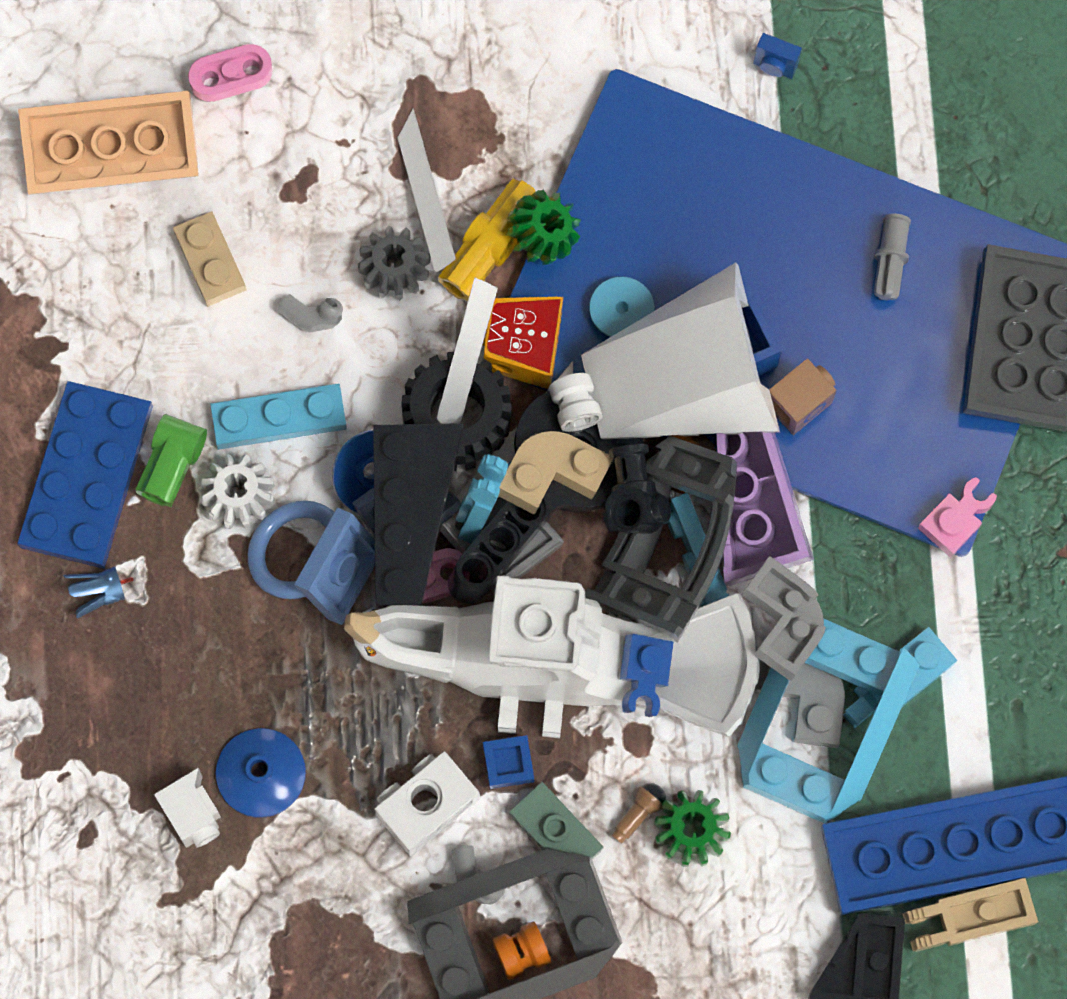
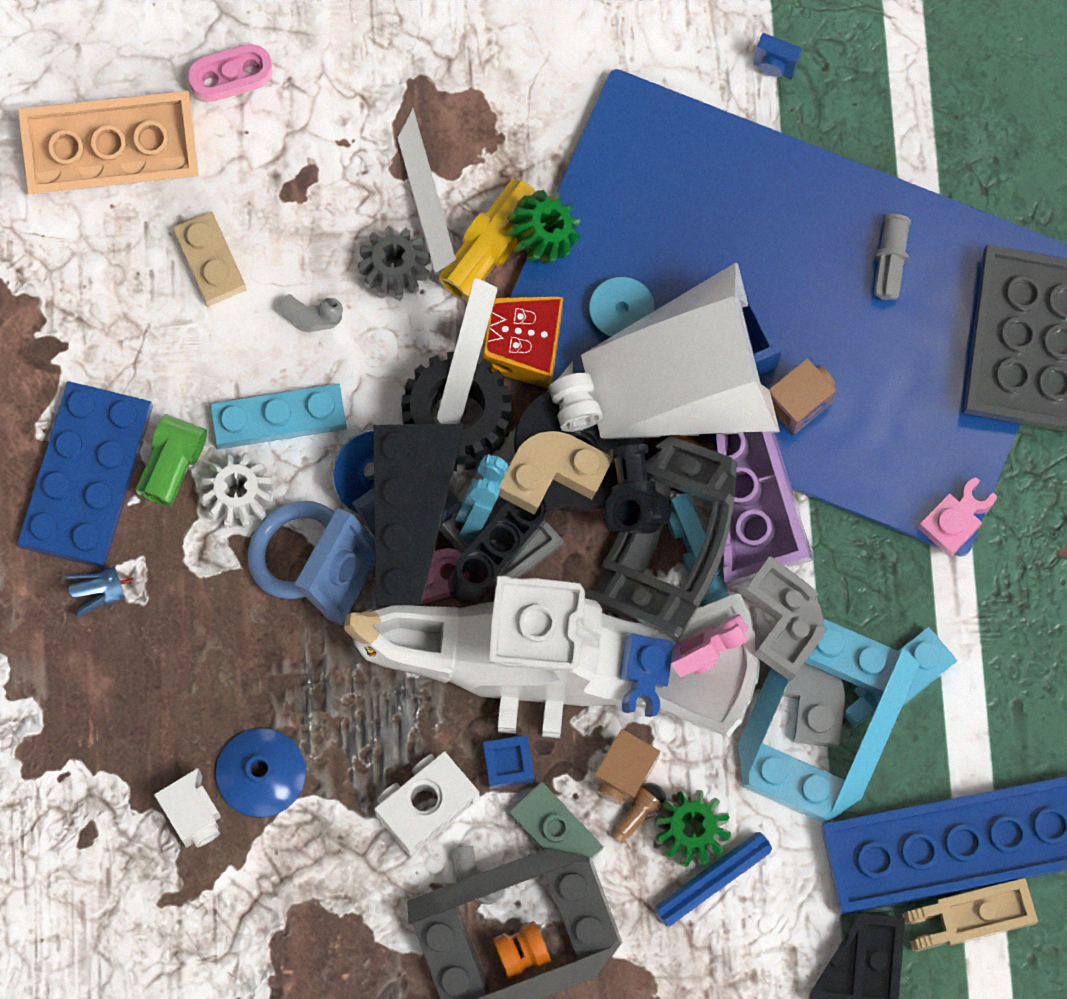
none -> medium nougat brick [593,728,661,805]
none -> blue axle [654,832,772,927]
none -> bright pink plate [671,614,748,678]

